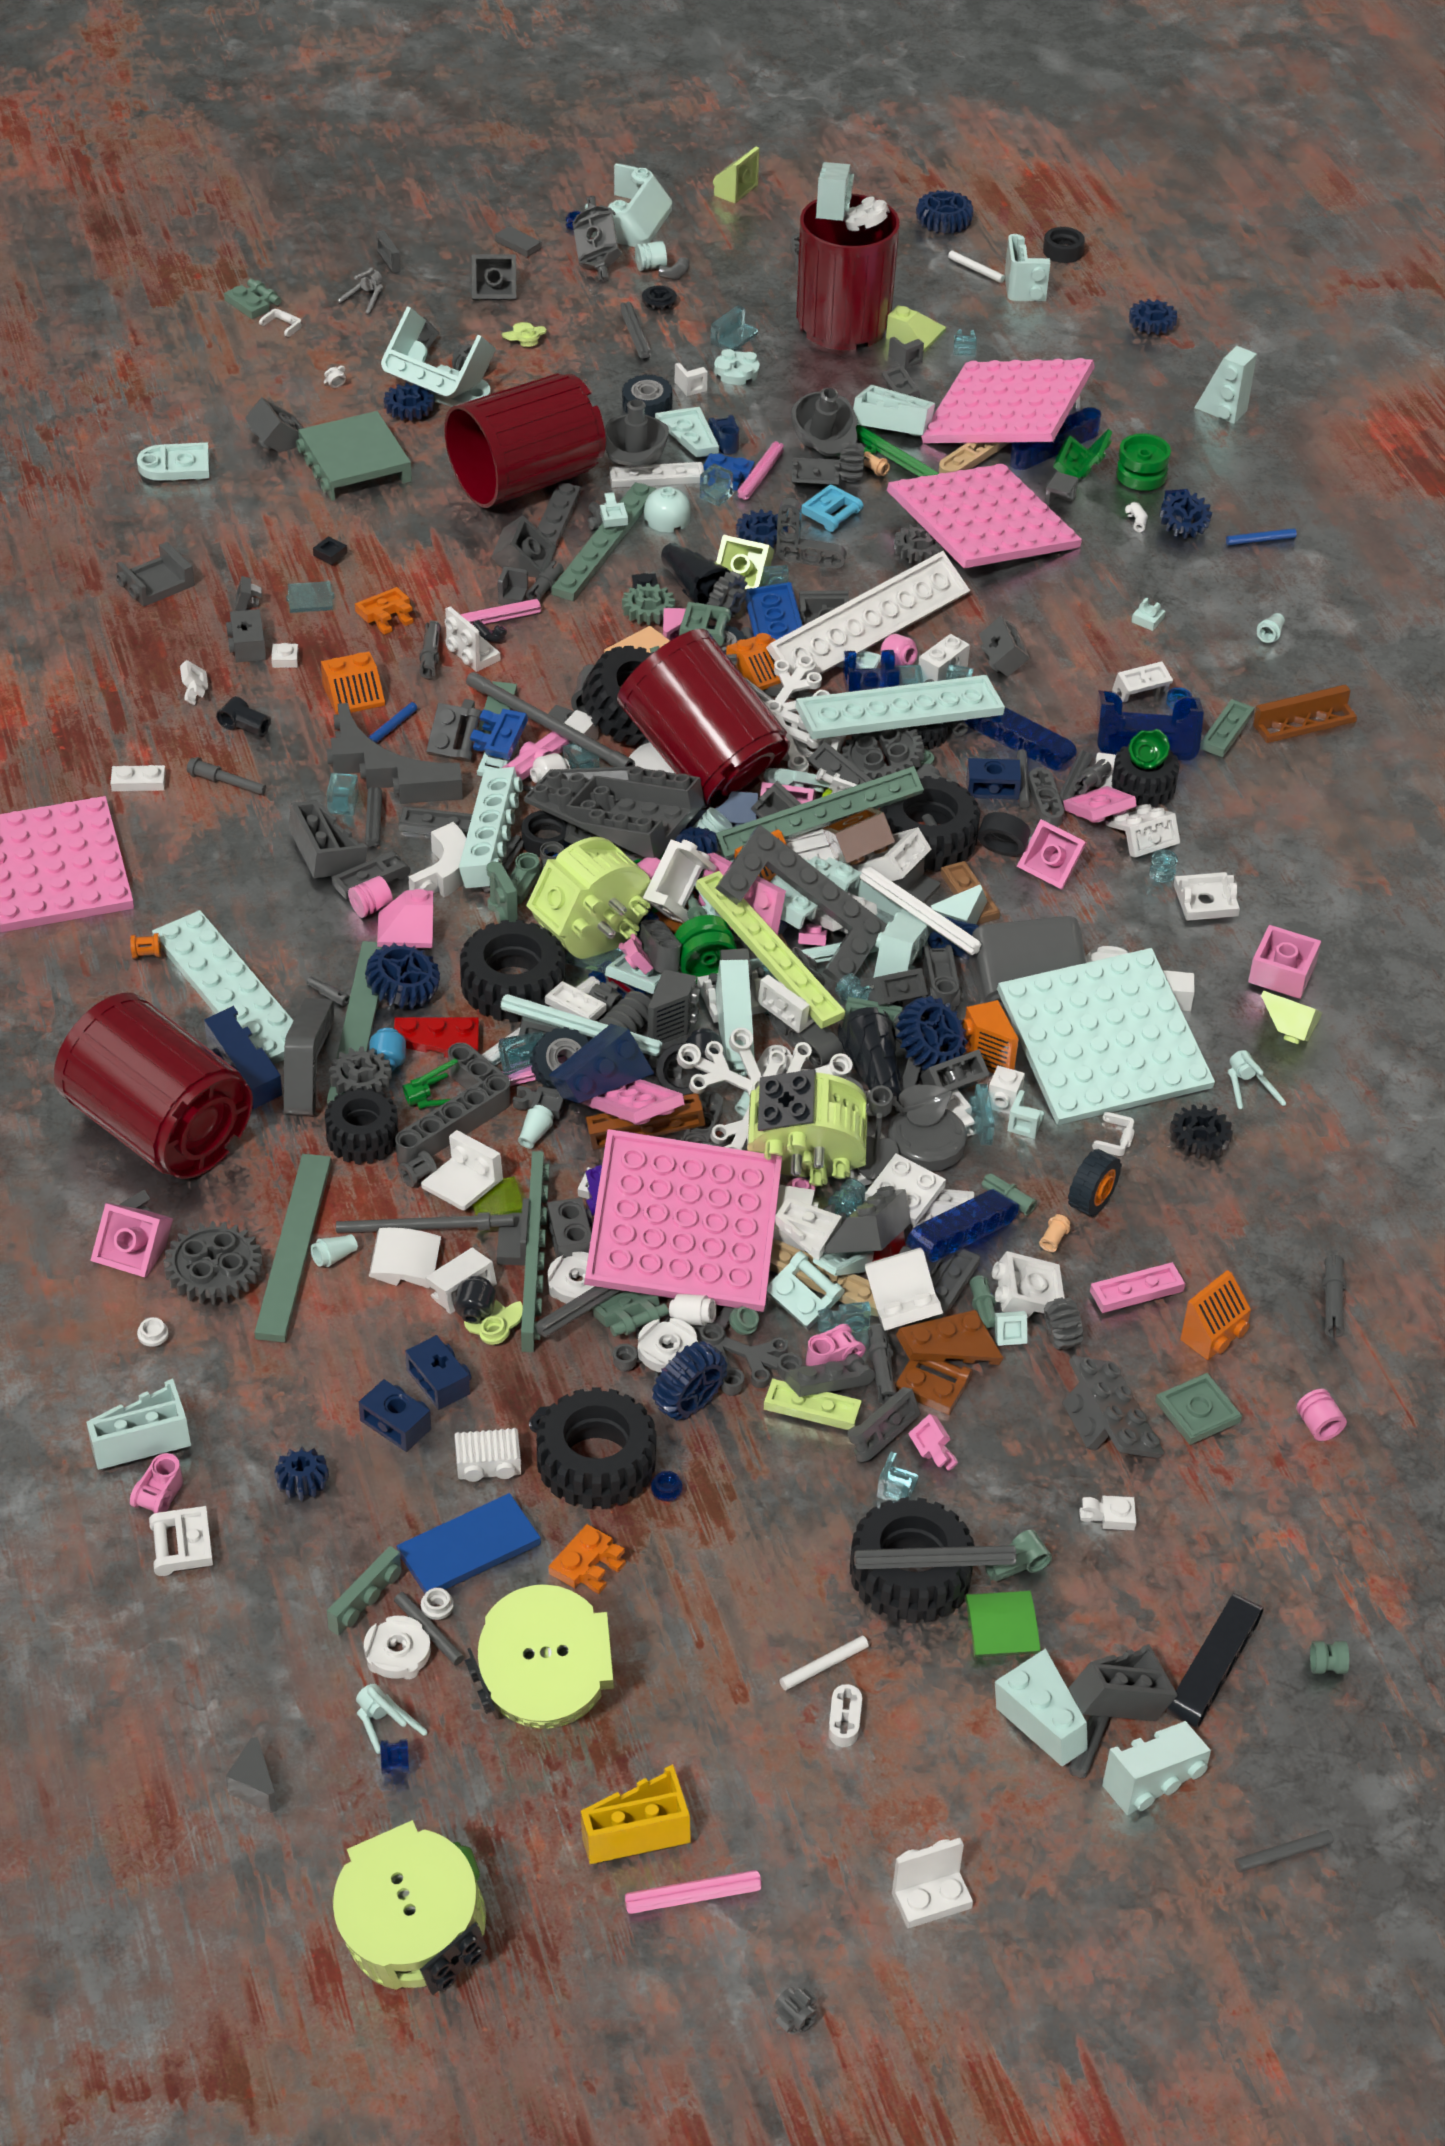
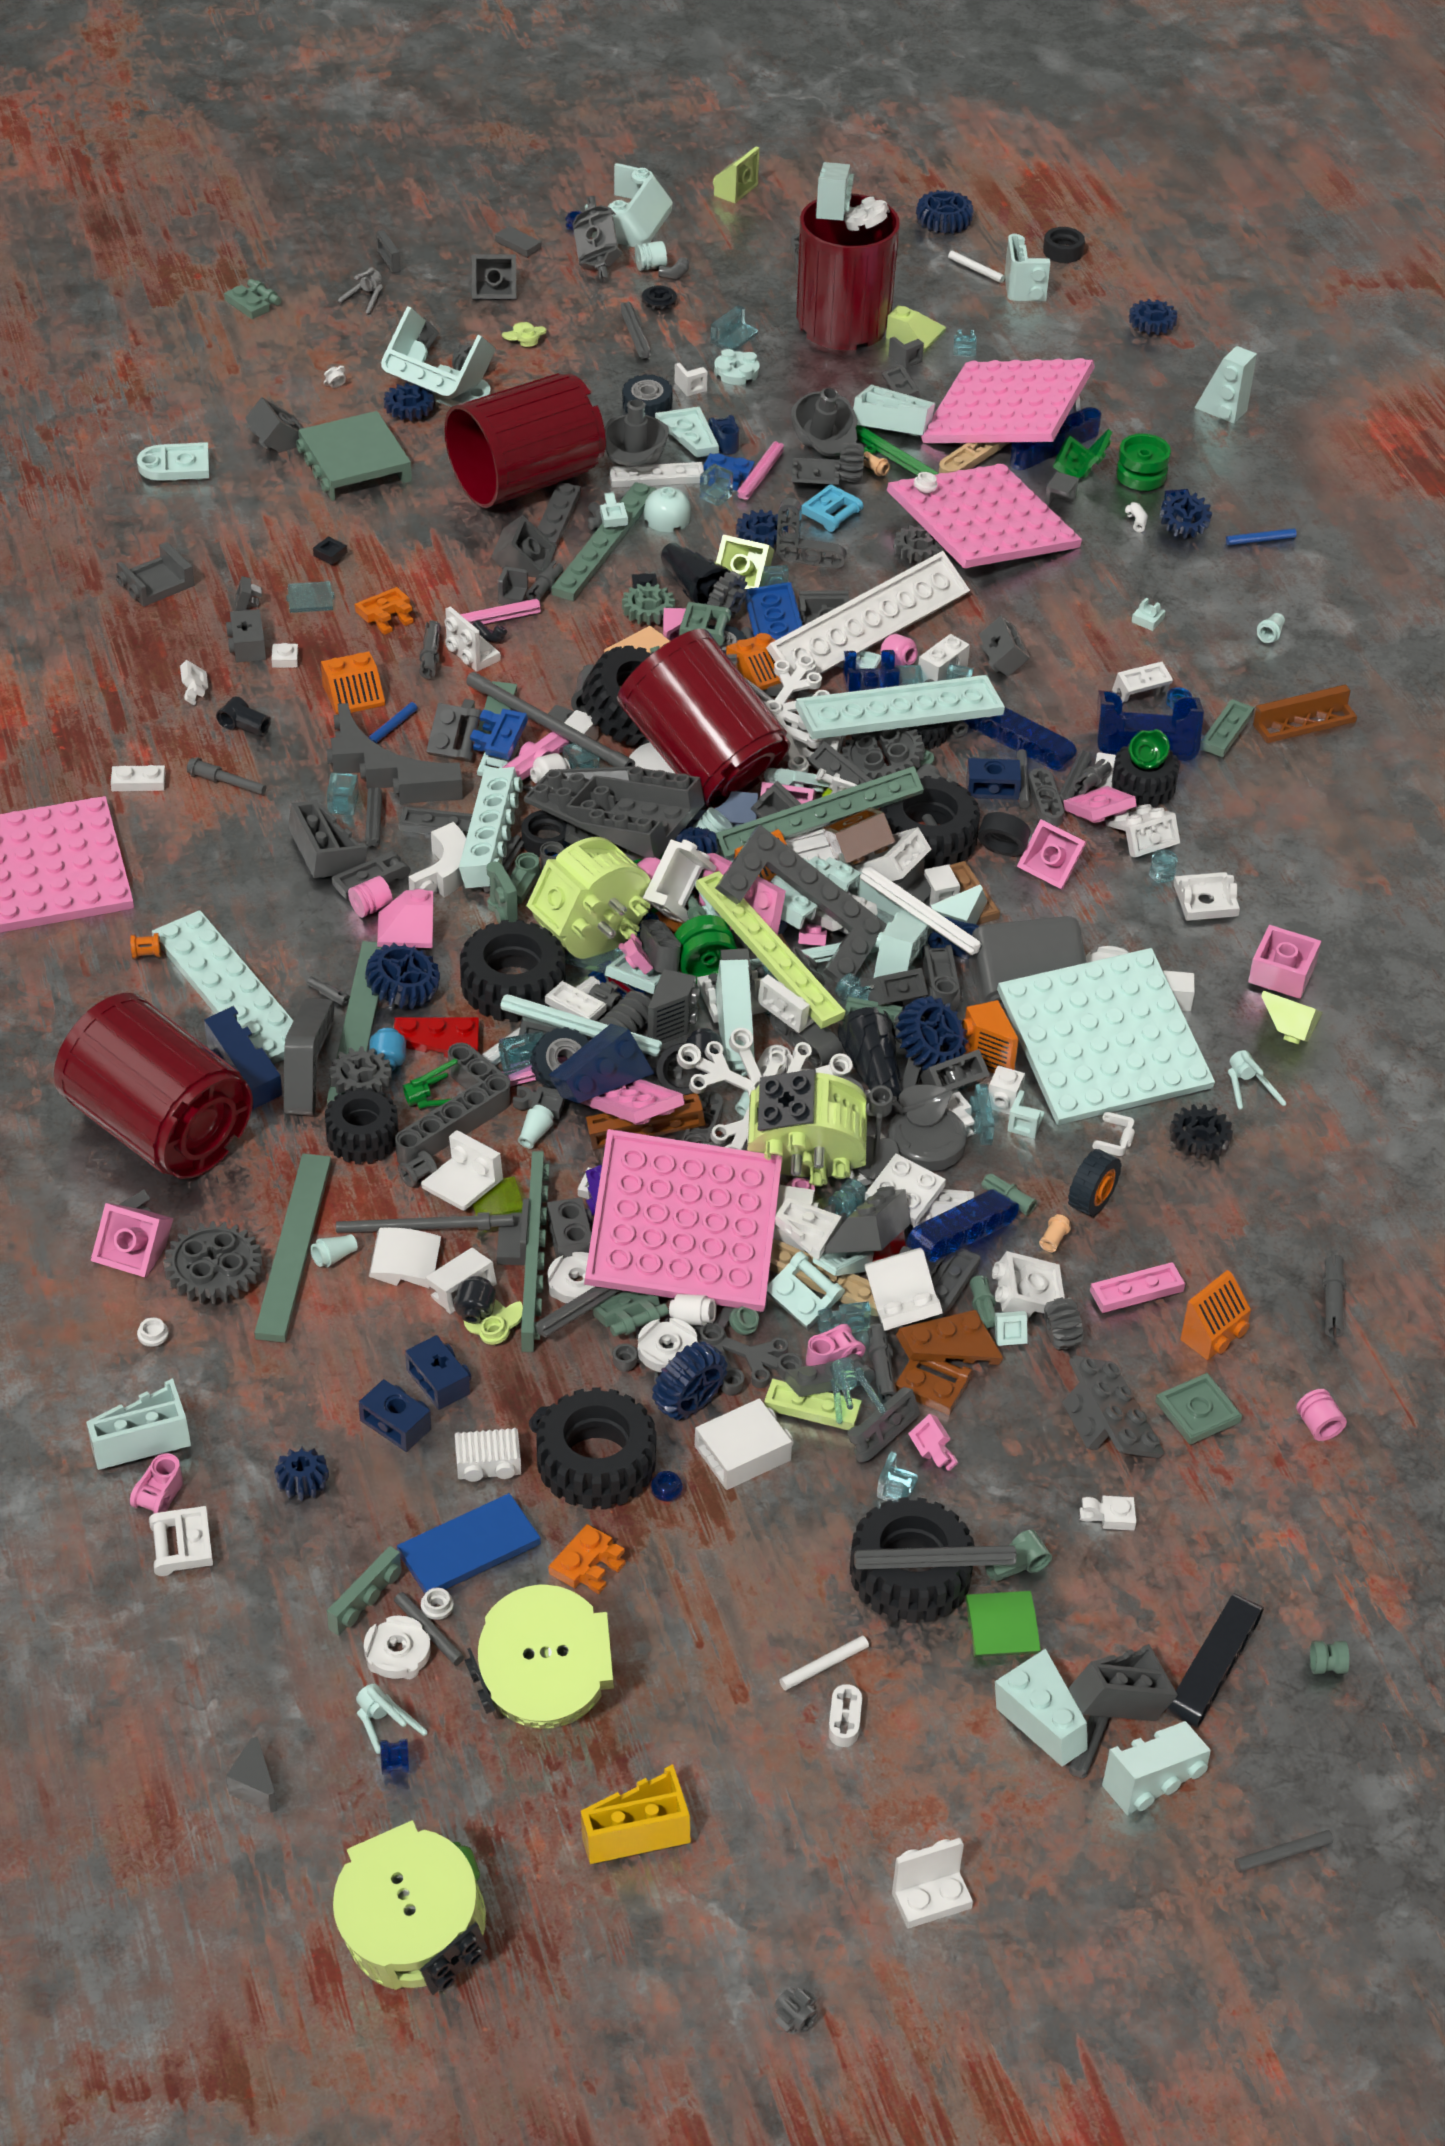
white piece [259,309,301,337] -> none
bright pink axle [625,1870,762,1914] -> none
none -> white brick [695,1398,794,1490]
none -> clear light blue plant [830,1358,886,1424]
none -> white plate [914,472,938,493]
none -> white panel [924,865,960,905]

